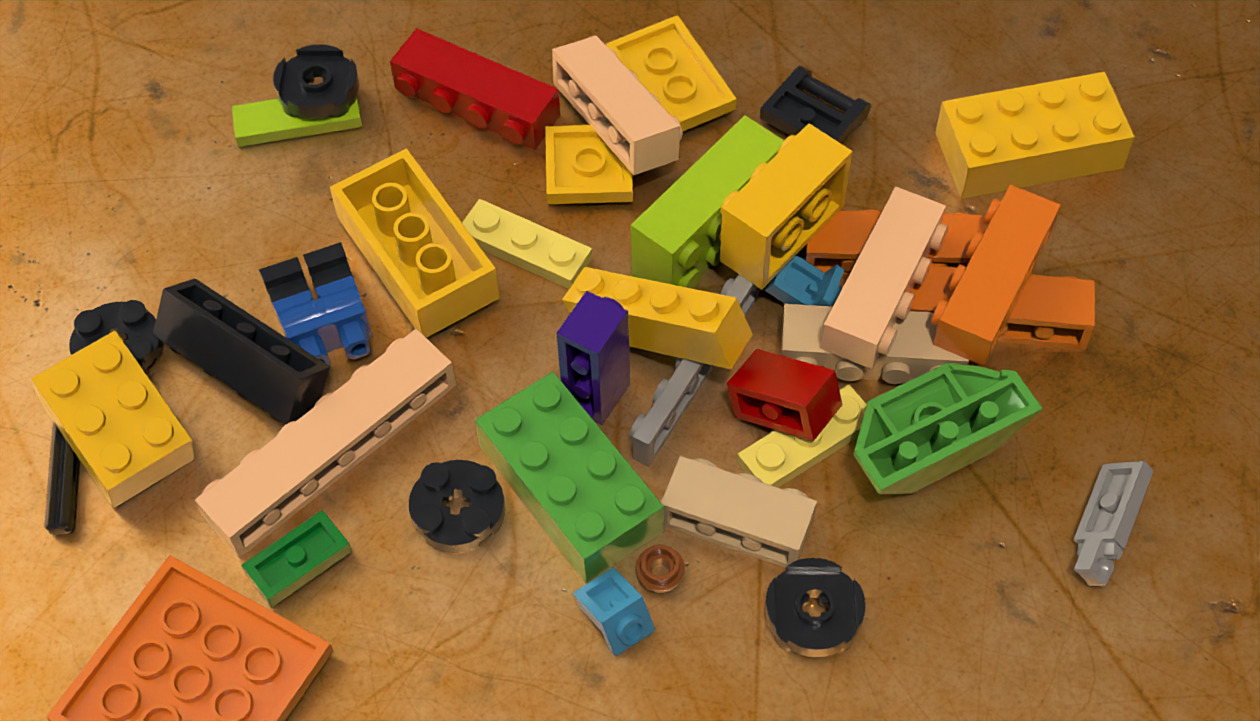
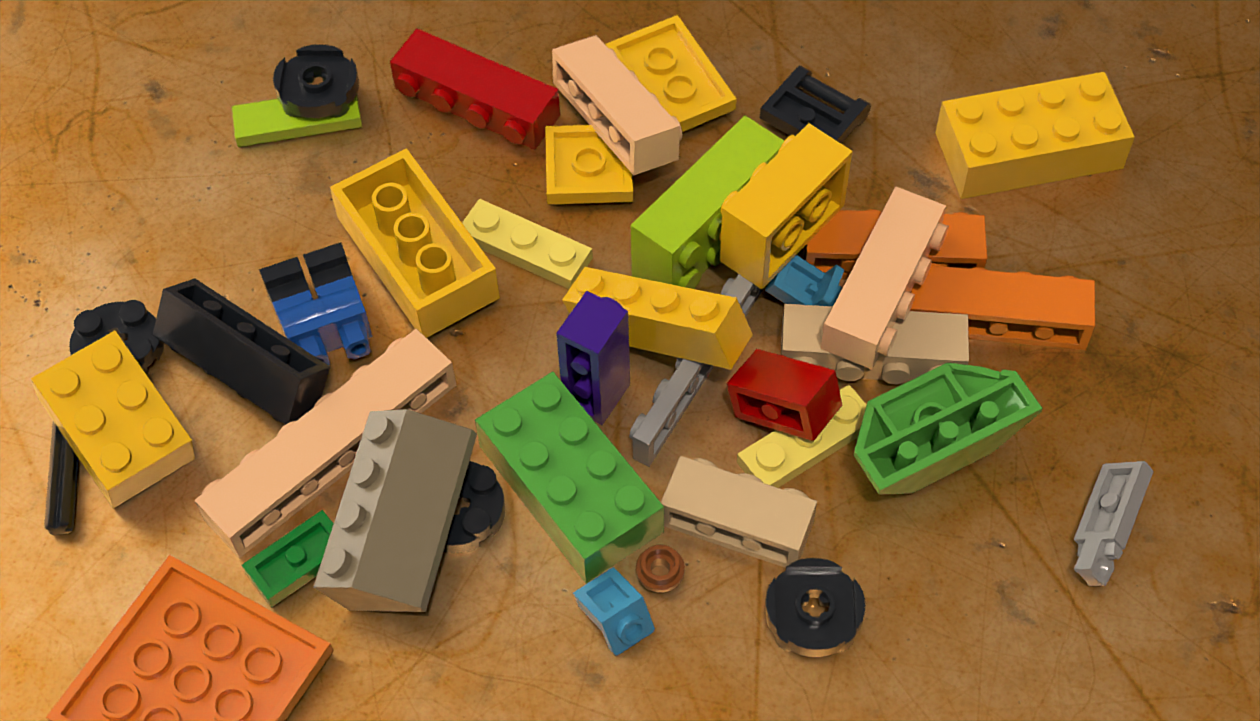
orange brick [931,184,1061,366] -> none
none -> dark tan slope [314,409,477,612]

